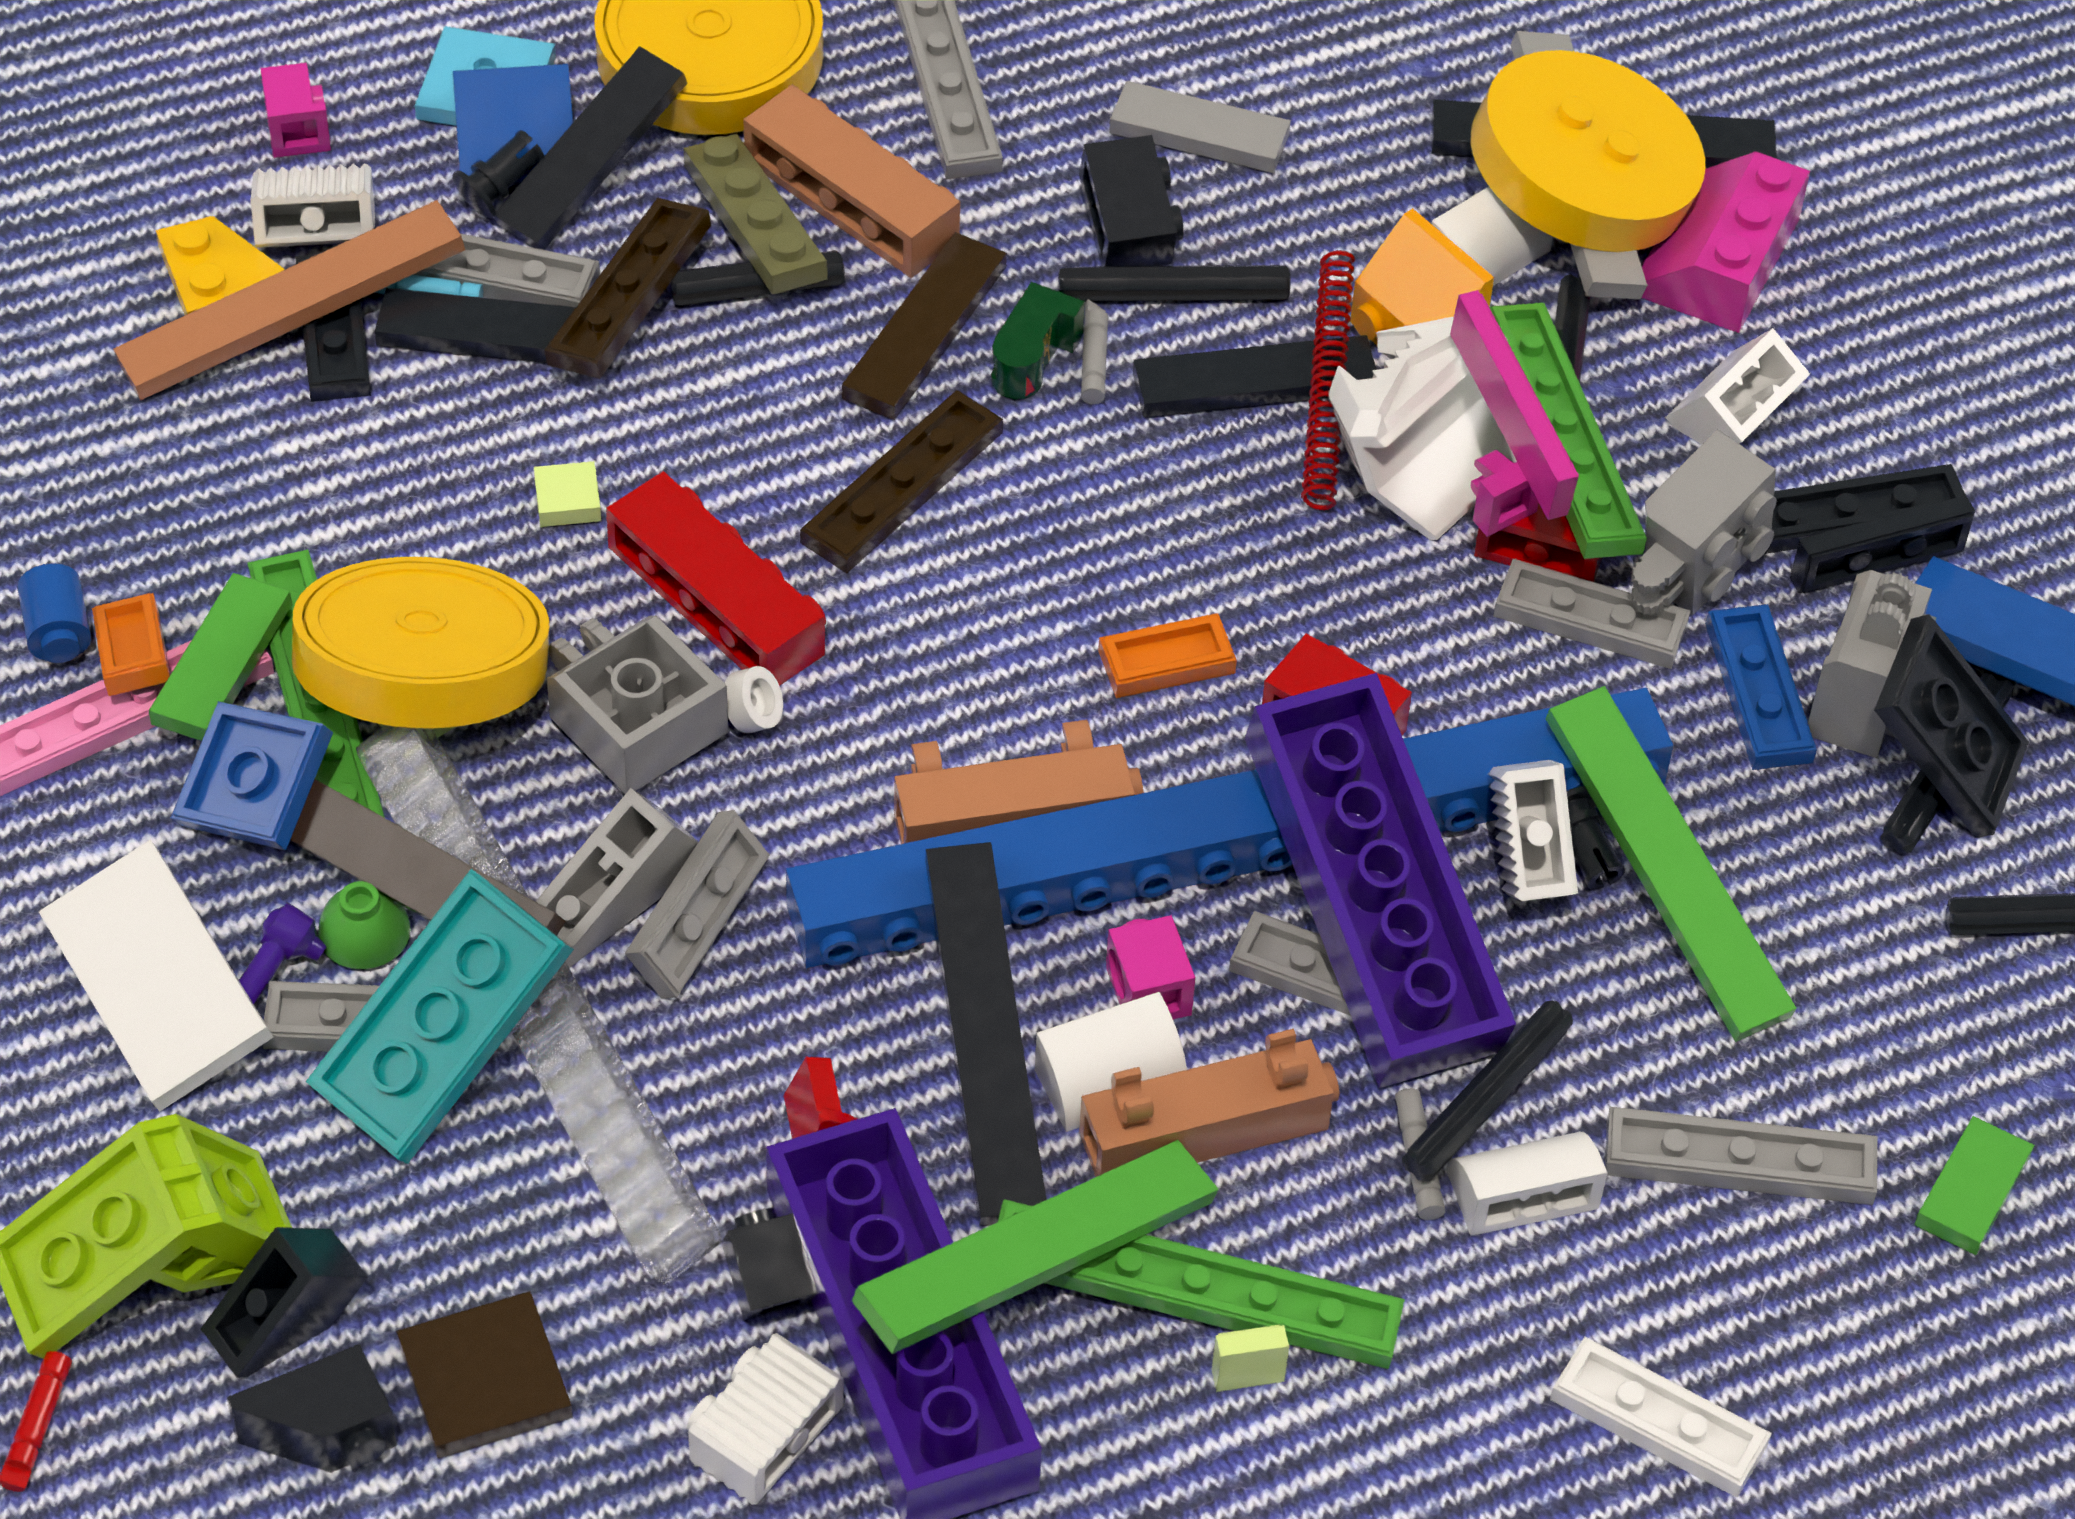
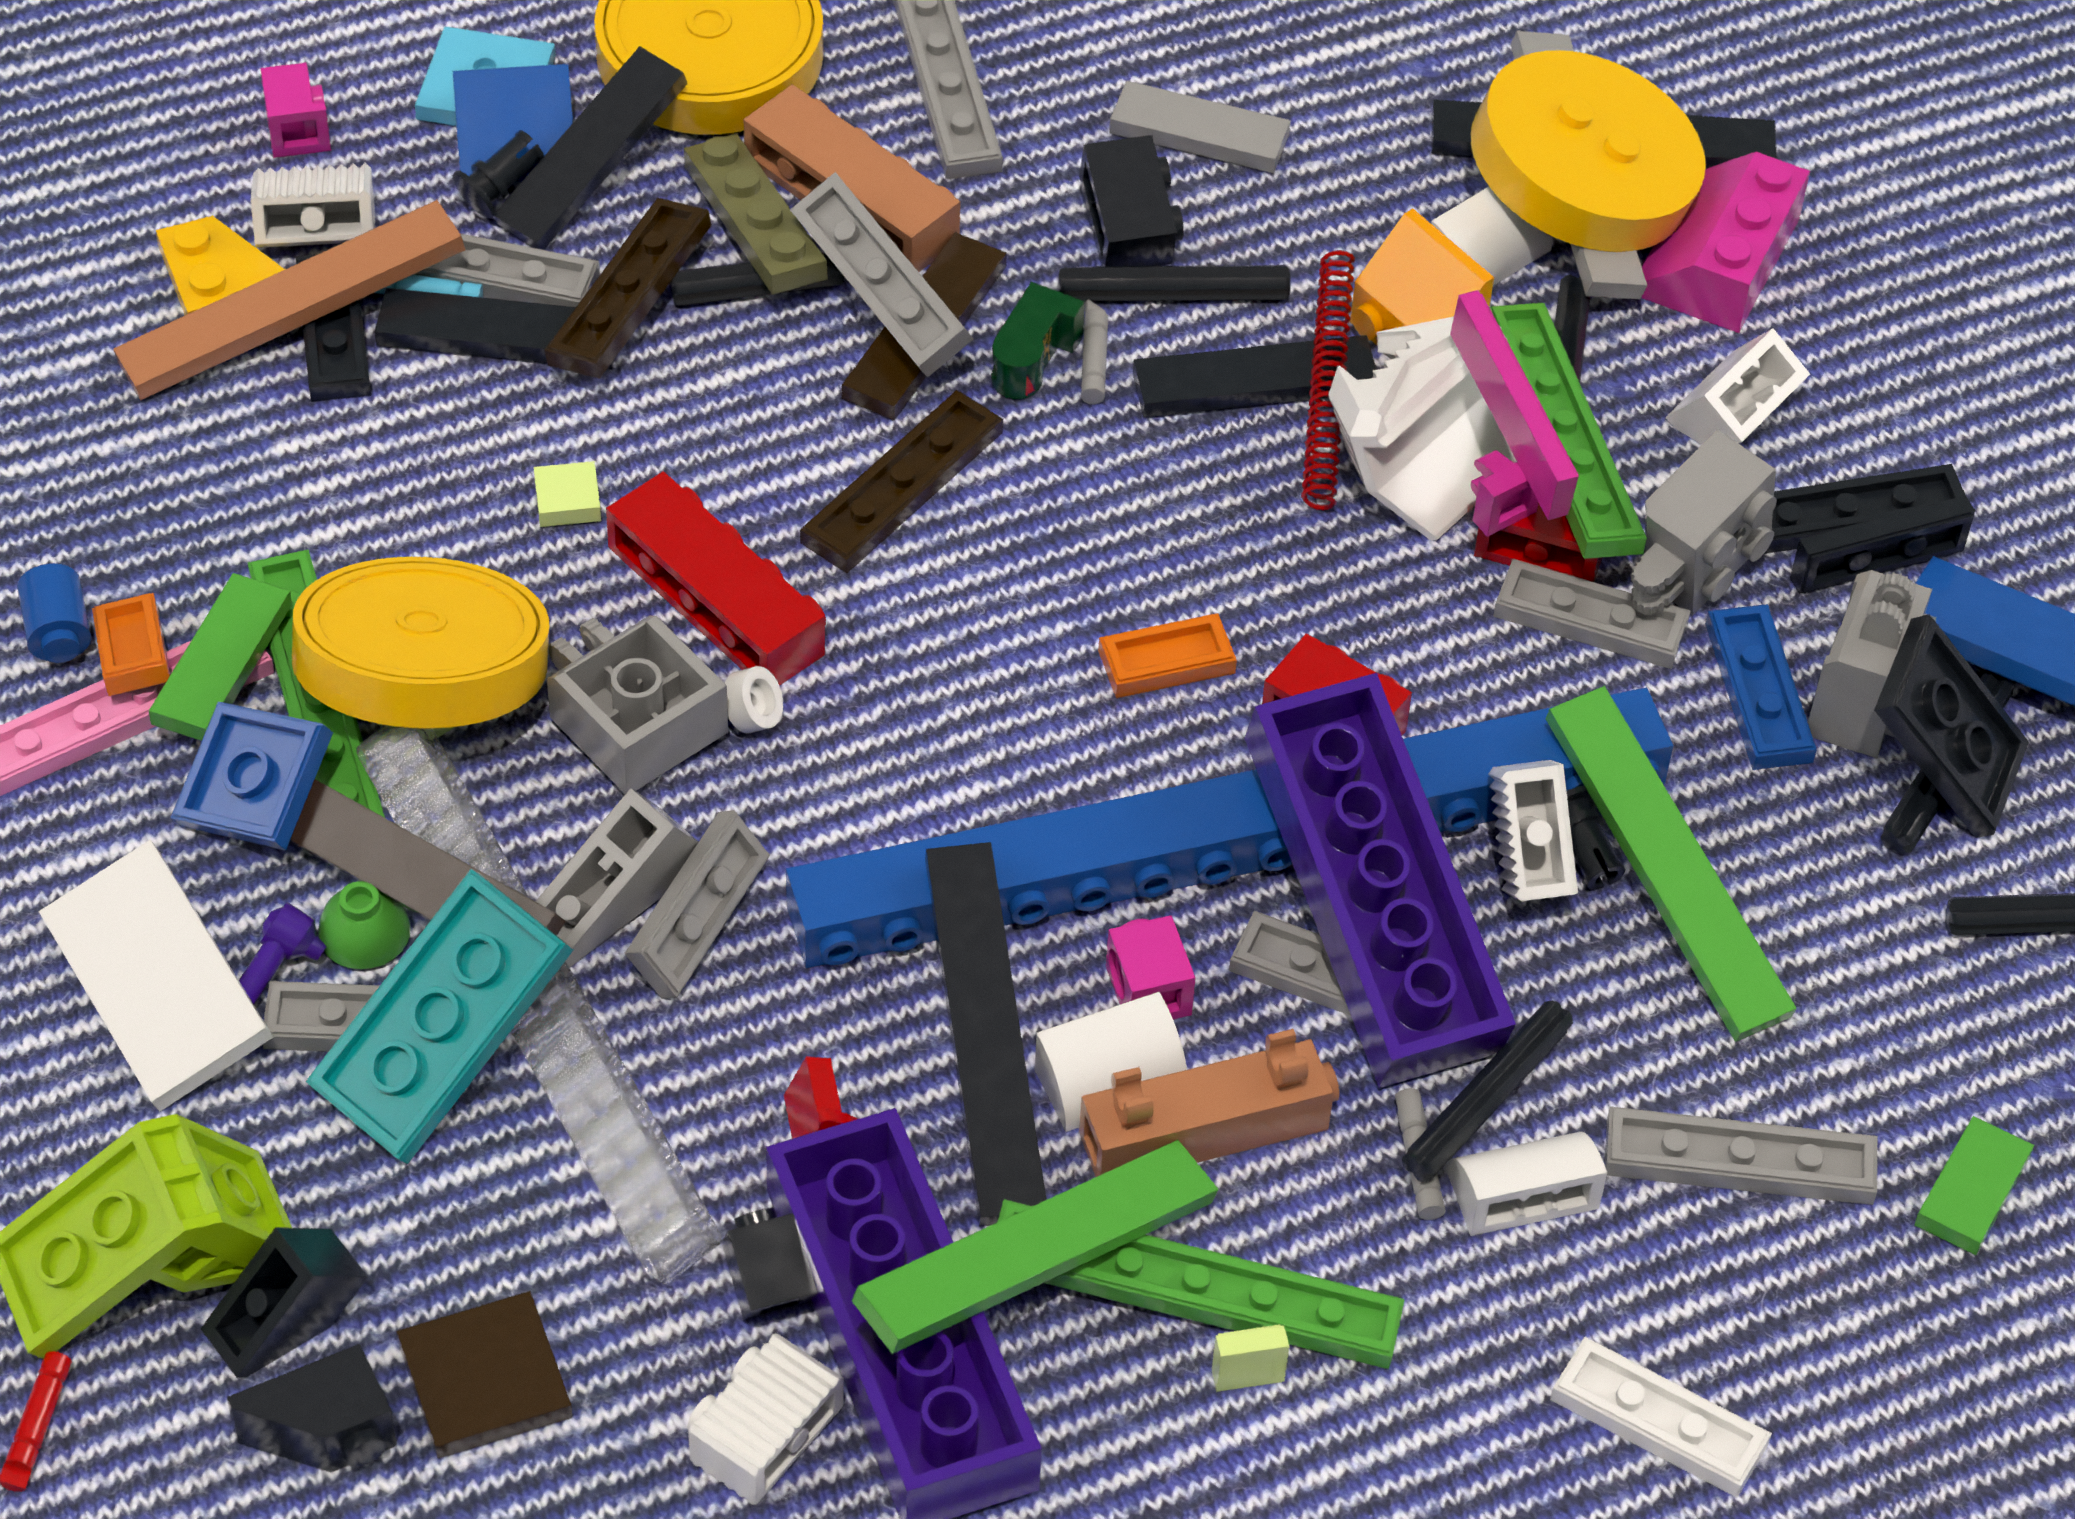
nougat brick [894,720,1144,844] -> none
none -> light grey gear [790,172,973,377]

